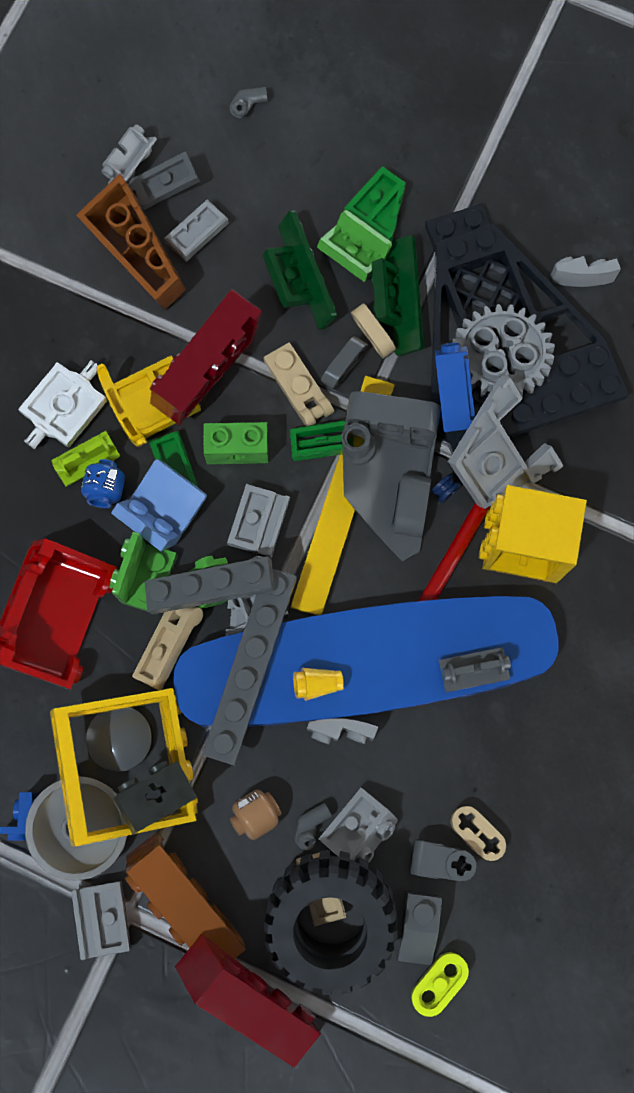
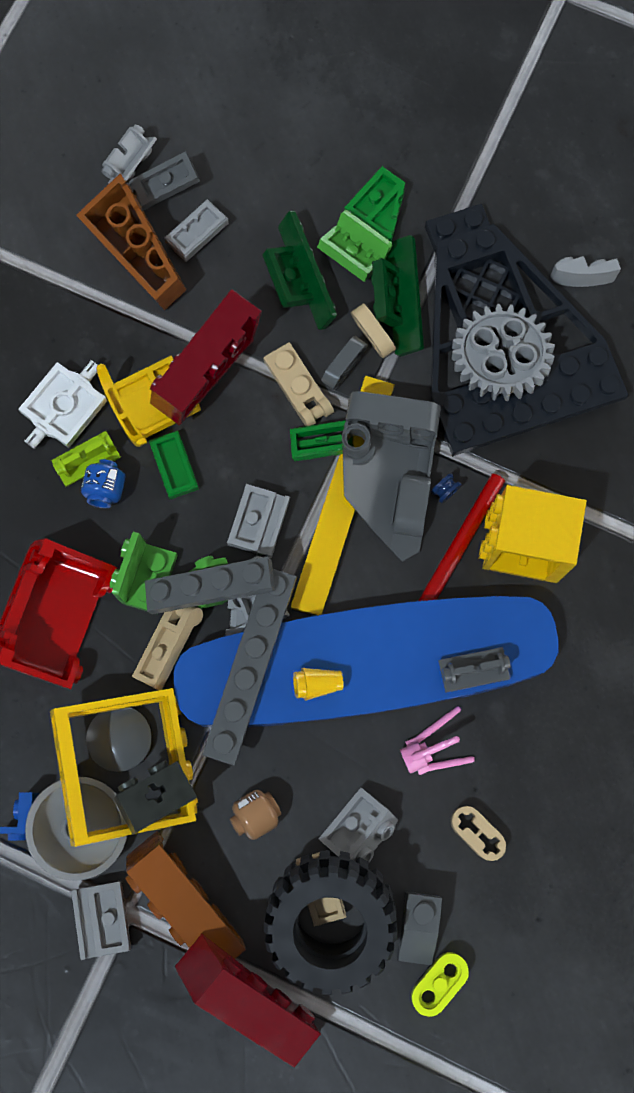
medium blue bracket [111,459,207,551] -> none
bright green brick [204,422,269,464] -> none
dark grey arm [230,86,268,118] -> none
dark grey arm [294,802,332,850] -> none
light grey slope [307,719,378,745] -> none
dark grey piece [410,839,477,882] -> none
blue window [435,343,475,432] -> none
light grey wing [448,375,563,509] -> none
none -> bright pink plant [400,706,475,775]

